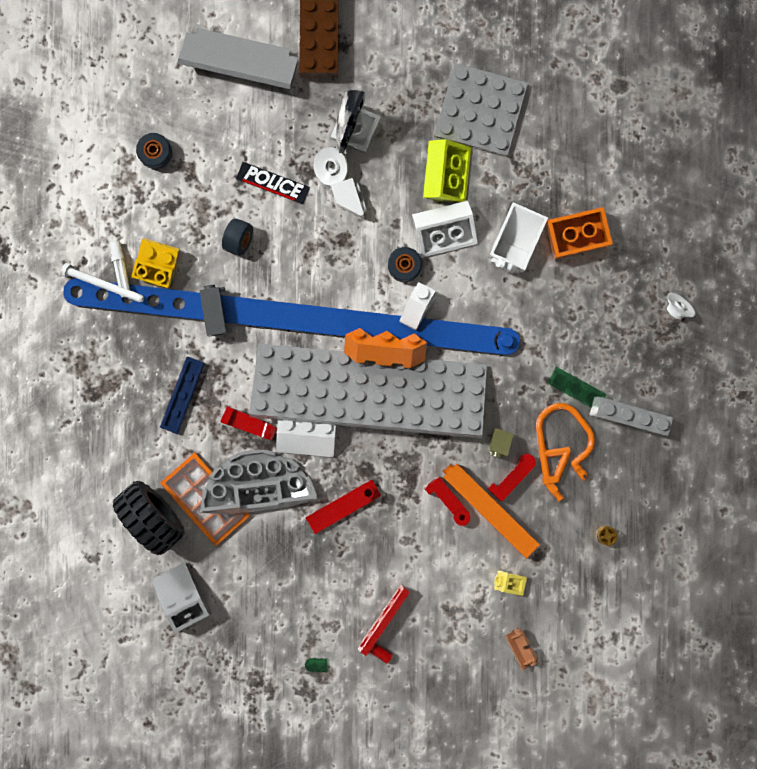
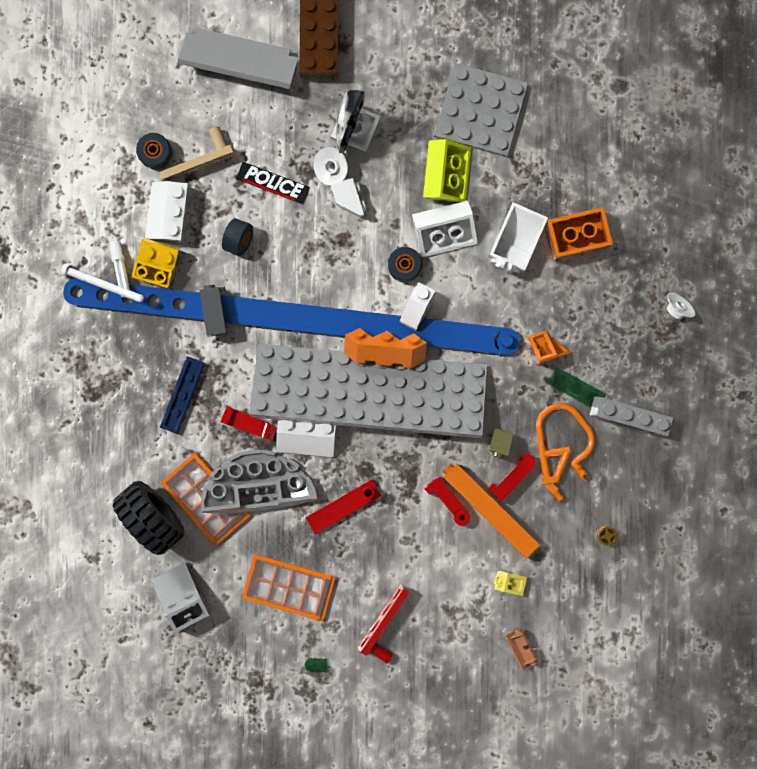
none -> white slope [145,181,190,243]
none -> tan piece [159,126,234,182]
none -> clear piece [242,554,335,622]
none -> orange slope [528,330,573,365]

